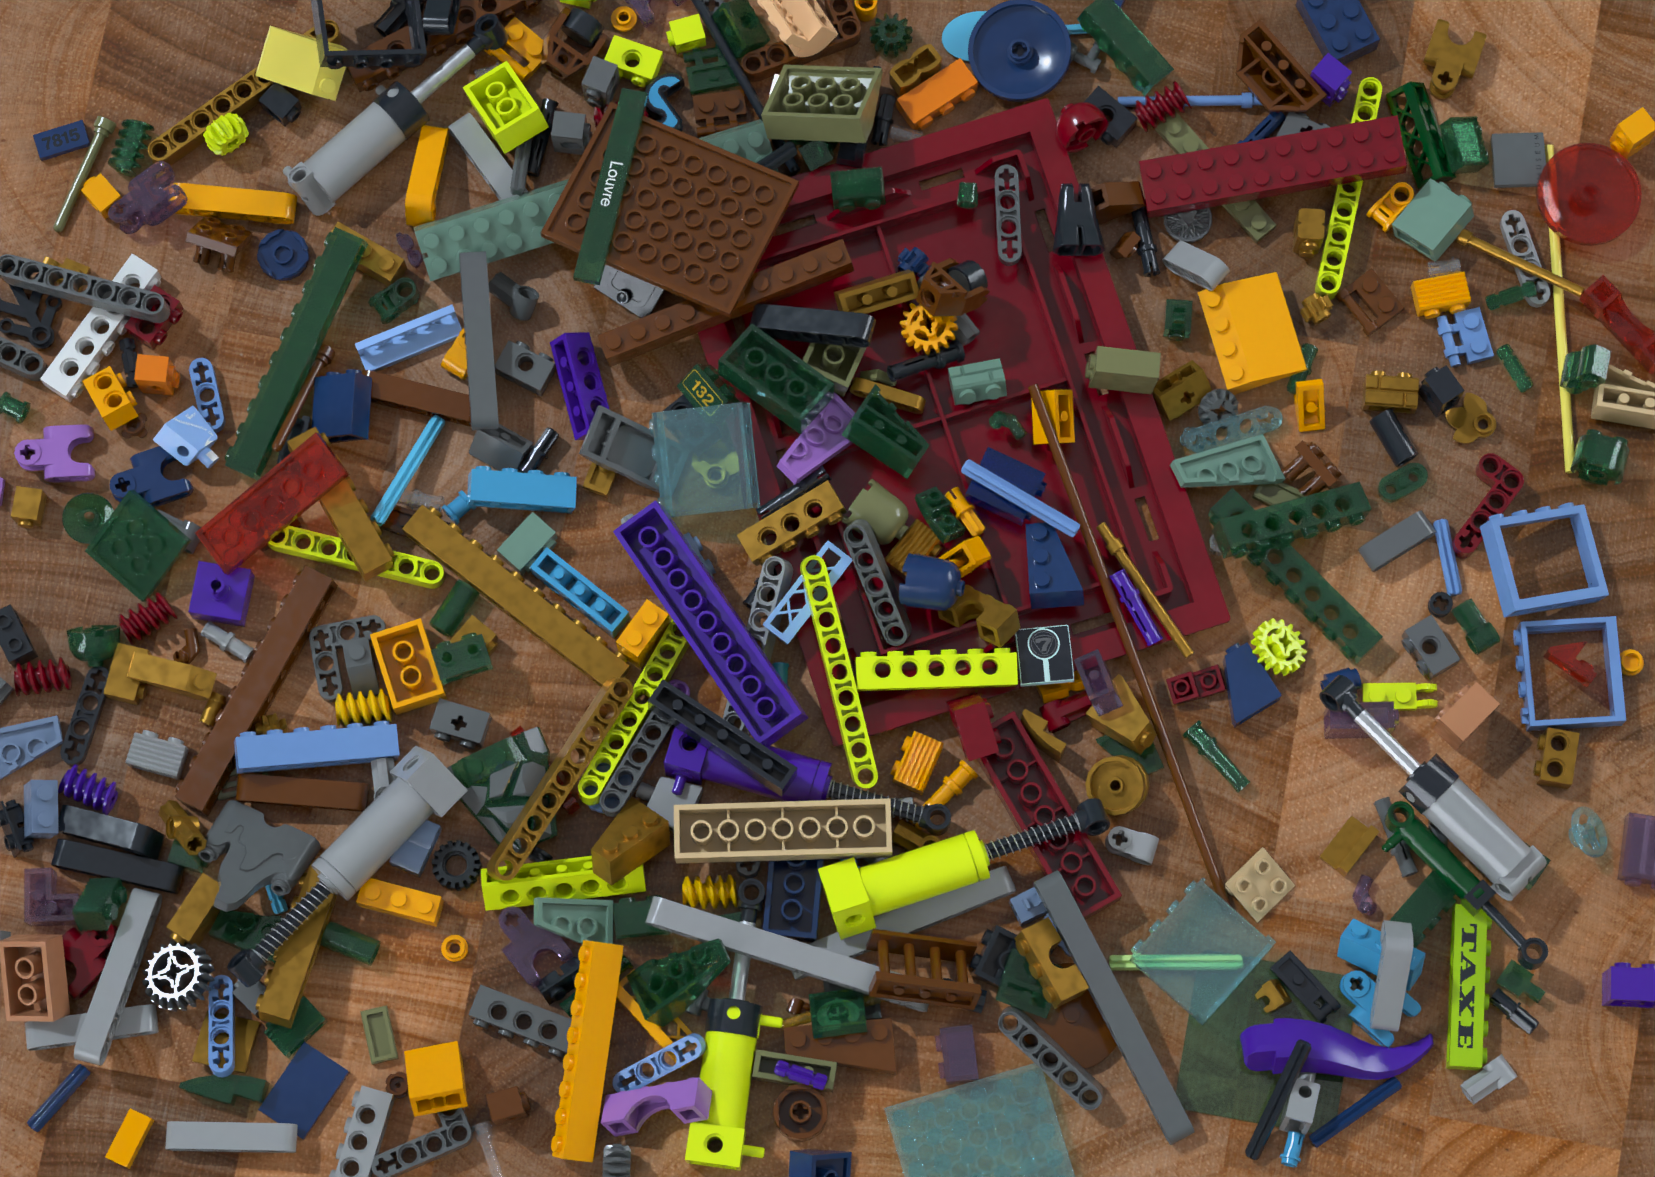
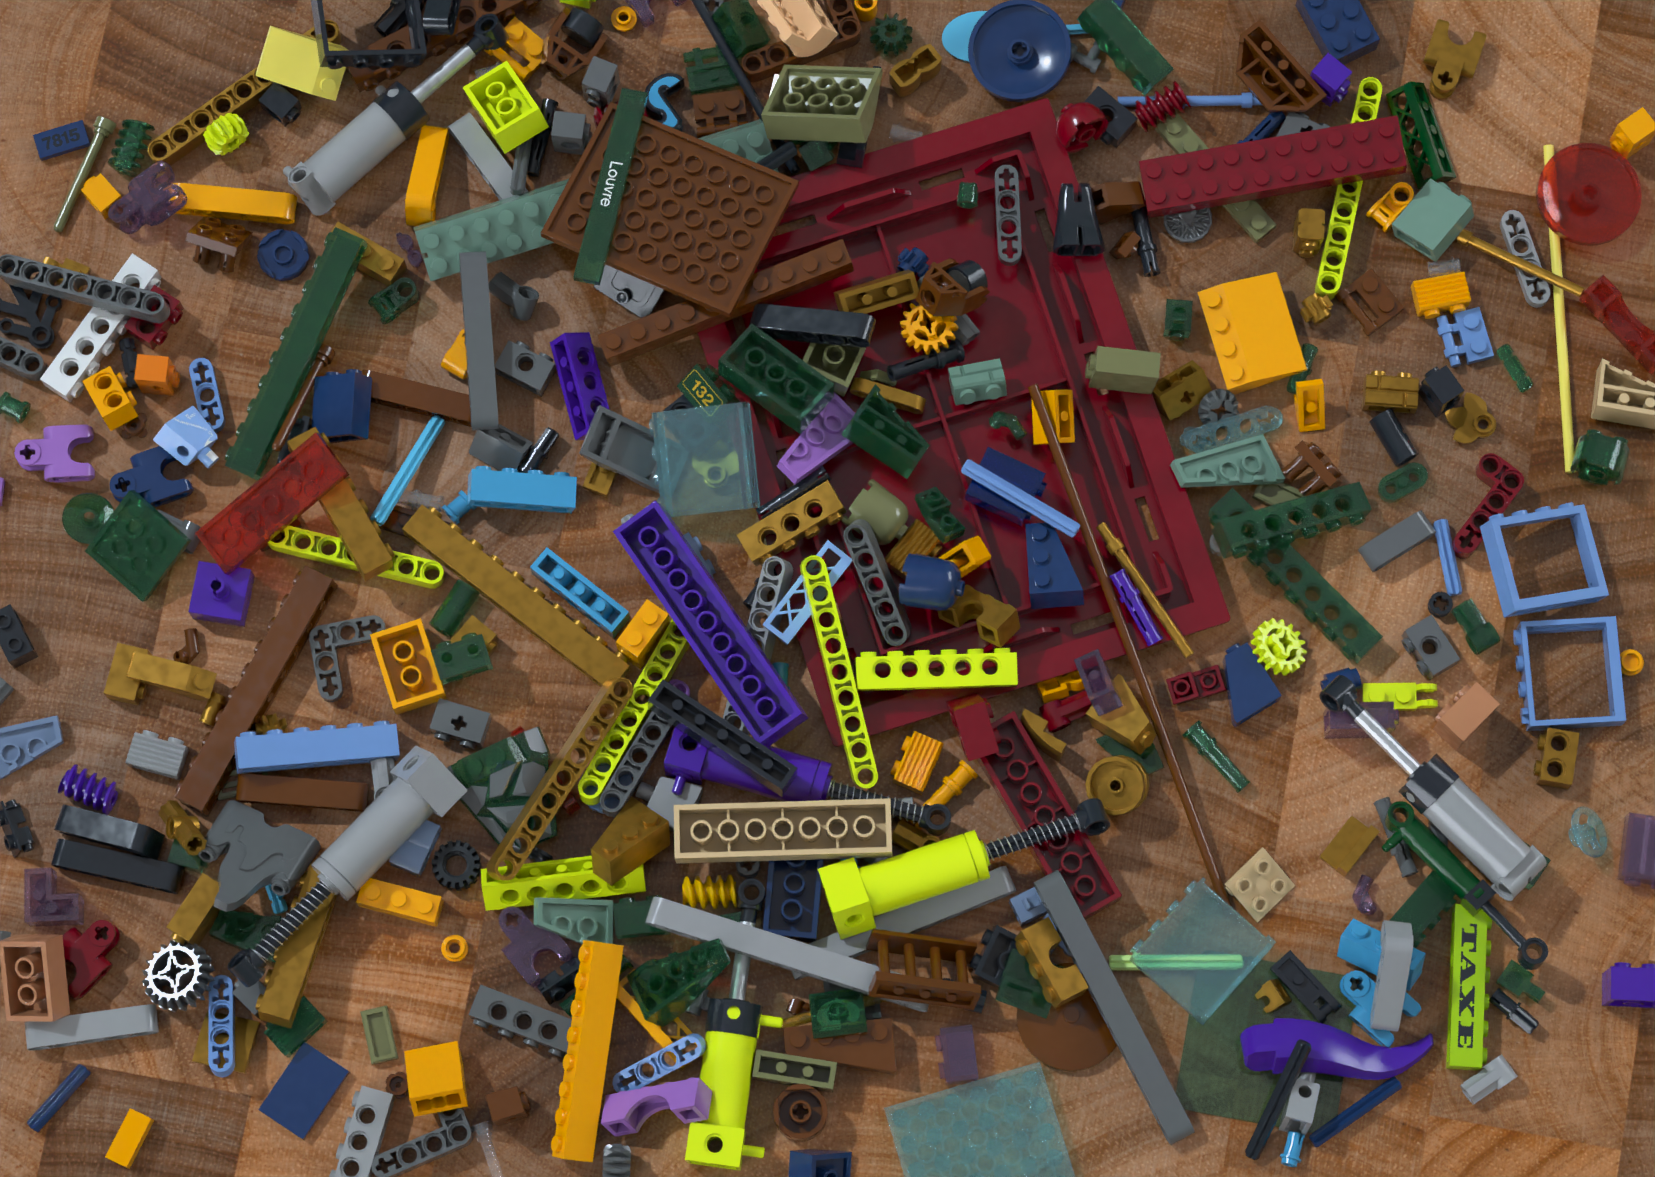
pearl gold brick [11,486,47,528] -> none
dark red piece [14,657,72,697] -> none
sand blue brick [24,780,59,839] -> none
black beam [60,666,109,766] -> none
clear green cylinder [67,625,121,667] -> none
clear green brick [72,878,127,932] -> none
light grey beam [74,888,162,1066] -> none
dark red piece [118,592,178,645] -> none
light grey beam [165,1121,298,1153] -> none
clear green slope [179,1074,270,1106] -> none
light grey pin [201,621,254,663] -> none
clear green pin [320,921,381,966] -> none
yellow piece [335,689,392,727] -> none
dark grey slope [342,637,380,699] -> none
light blue fence [355,305,462,372] -> none
sand green brick [497,512,557,576] -> none
neon yellow brick [604,35,664,87] -> none
neon yellow brick [666,14,706,54] -> none
dark purple axle [774,1060,828,1090] -> none
clear green brick [830,166,886,212] -> none
black axle [871,94,896,146] -> none
orange brick [896,58,978,132] -> none
light orange axle [944,487,985,537] -> none
dark grey beam [998,1006,1104,1110] -> none
black slope [1015,625,1074,687] -> none
light grey piece [1105,826,1159,865] -> none
light grey beam [1162,240,1230,291] -> none
clear green brick [1439,116,1489,174] -> none
clear green axle [1485,281,1537,310] -> none
dark grey slope [1490,132,1547,188] -> none
clear red slope [1543,641,1597,687] -> none
clear green brick [1560,344,1611,394] -> none

